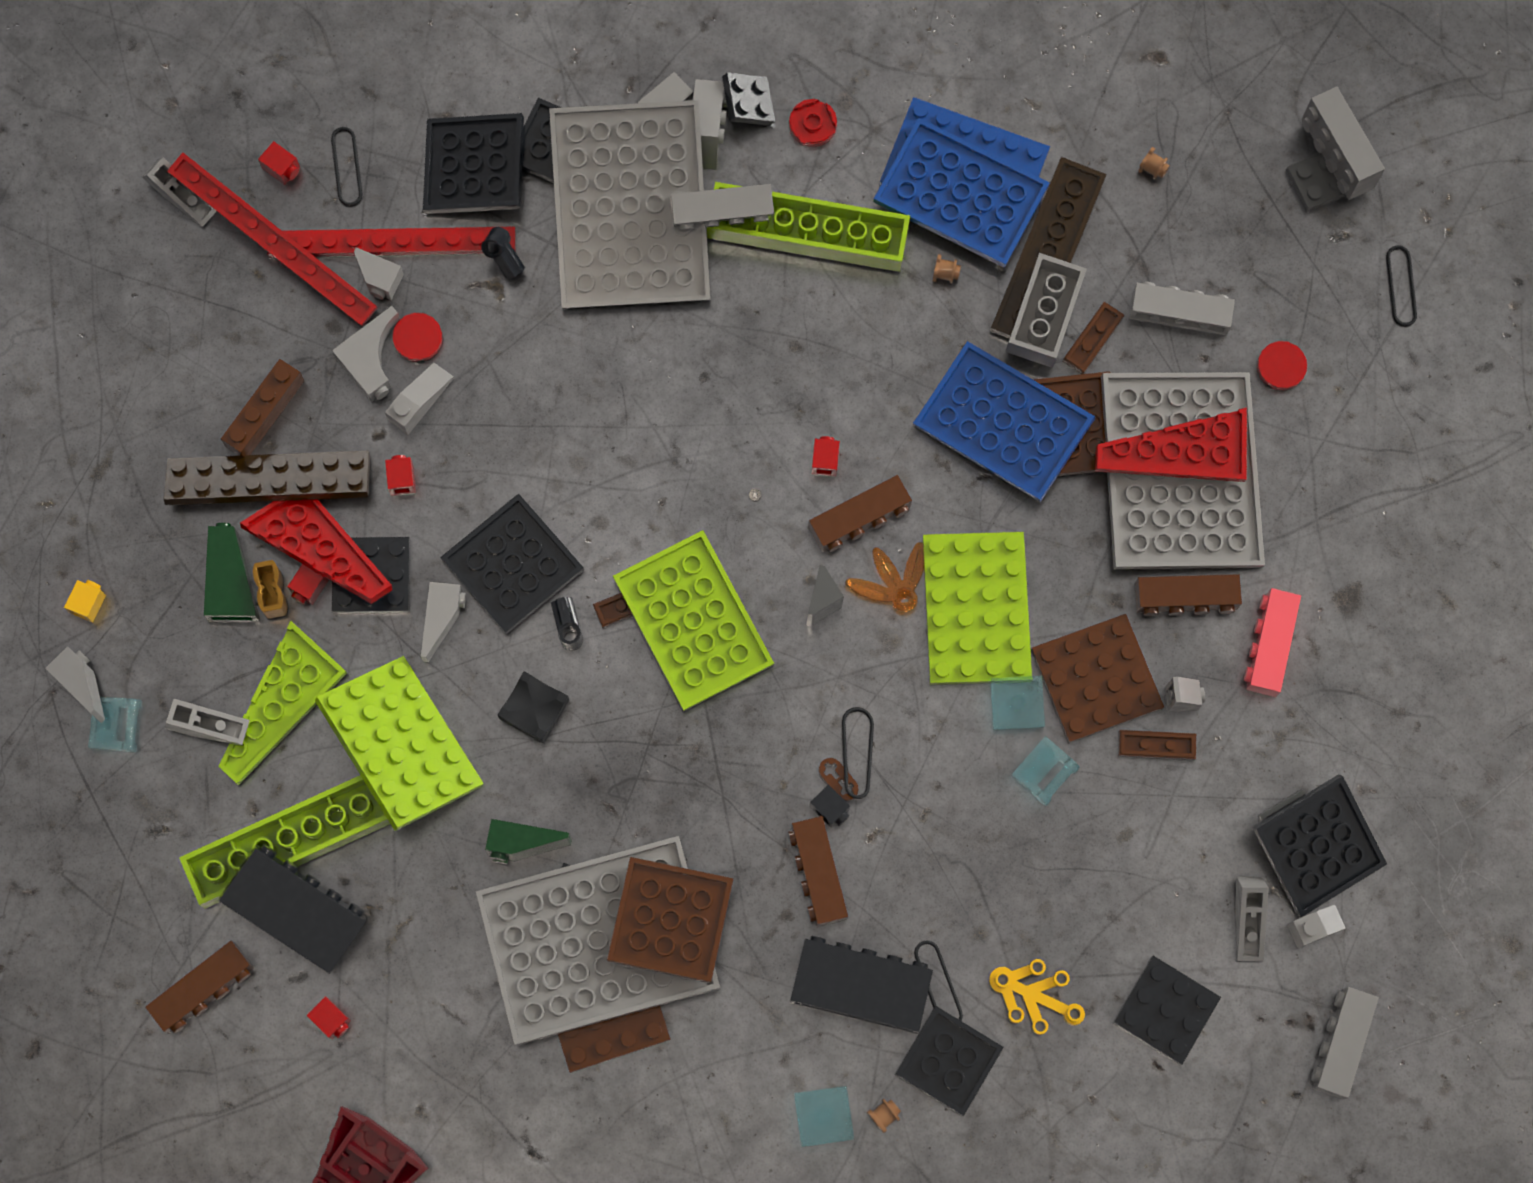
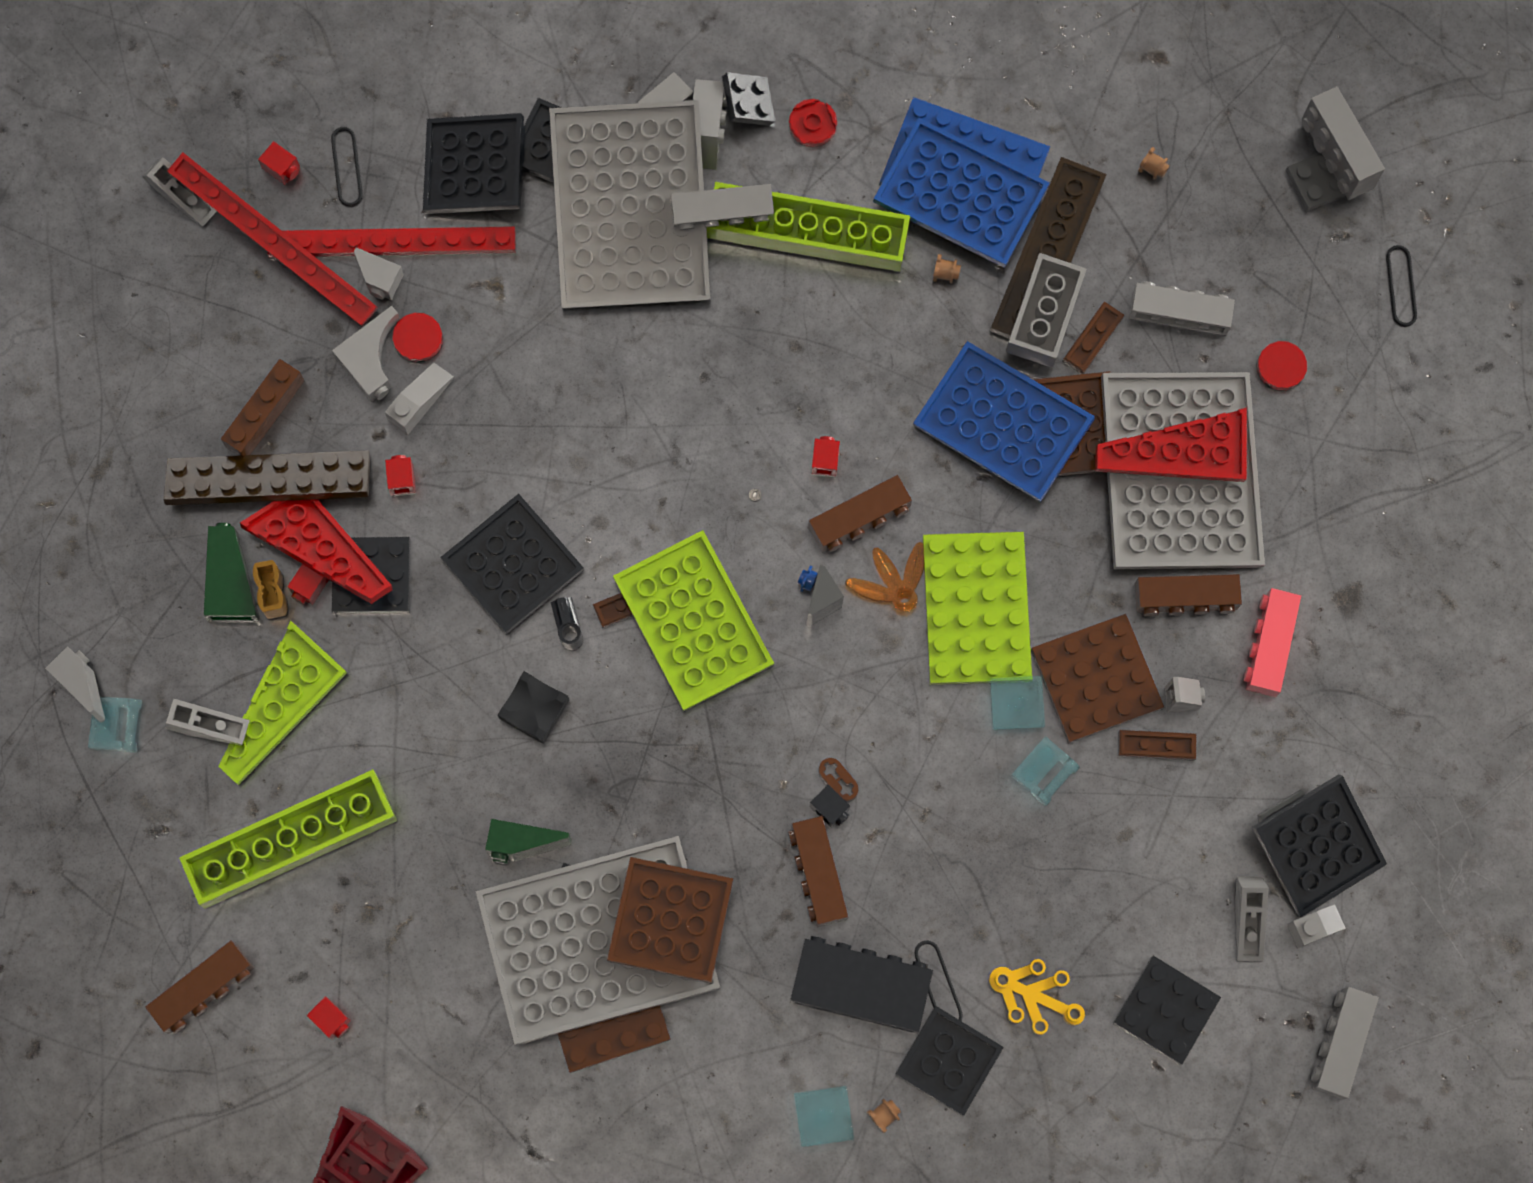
yellow brick [64,580,106,623] -> none
black brick [219,844,366,974] -> none
lime plate [315,656,484,831] -> none
light grey slope [421,582,466,662] -> none
black piece [481,227,525,279] -> none
black piece [842,707,874,799] -> none
none -> blue plate [798,565,818,592]

